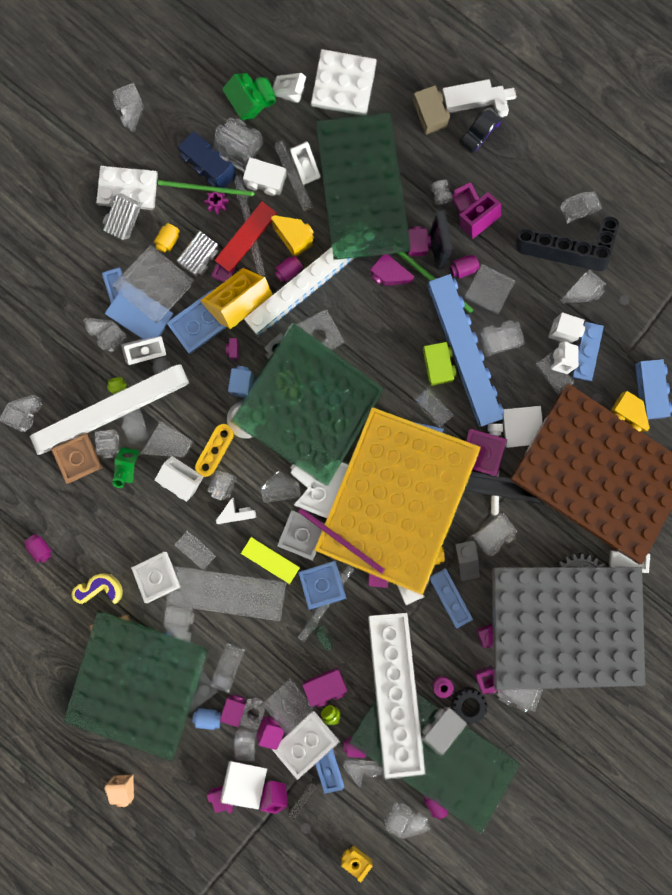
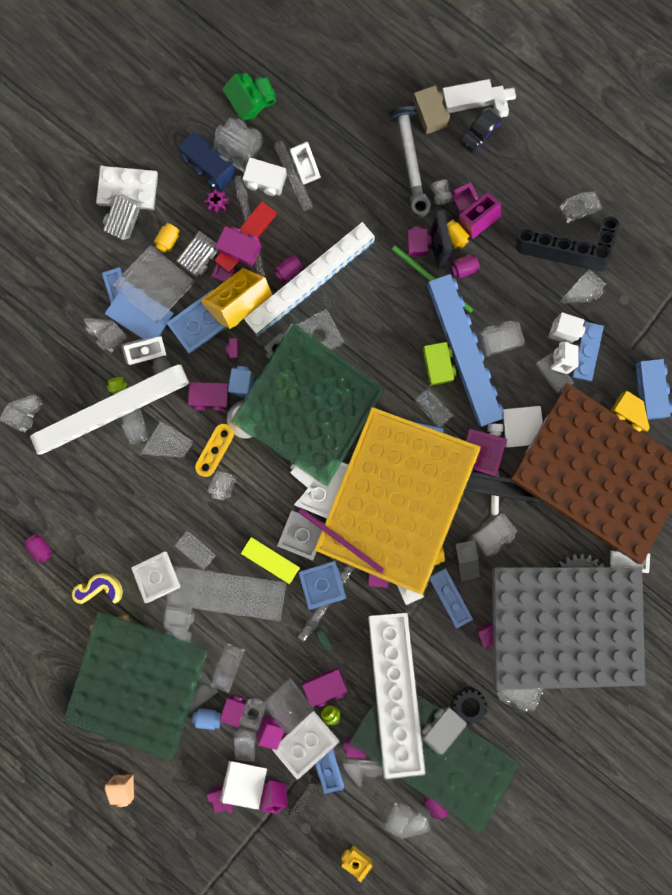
medium nougat plate [51,433,103,484] -> none
clear brick [95,430,120,459] -> none
clear slope [112,83,144,132] -> none
green bracket [112,447,139,488] -> none
white brick [155,456,203,502] -> none
bright green axle [157,180,254,196] -> none
white slope [216,498,257,524] -> none
clear slope [261,471,301,503] -> none
yellow slope [271,215,314,257] -> none
white slope [273,73,306,102] -> none
white plate [311,50,377,116] -> none
clear green plate [316,113,411,260] -> none
magenta slope [370,253,414,286] -> none
magenta brick [432,675,454,698] -> none
clear tile [464,264,515,315] -> none
magenta brick [473,665,497,694] -> none
none -> magenta brick [188,382,229,412]
none -> magenta brick [215,226,262,267]
none -> piece [389,106,430,219]
none -> yellow brick [447,220,469,249]

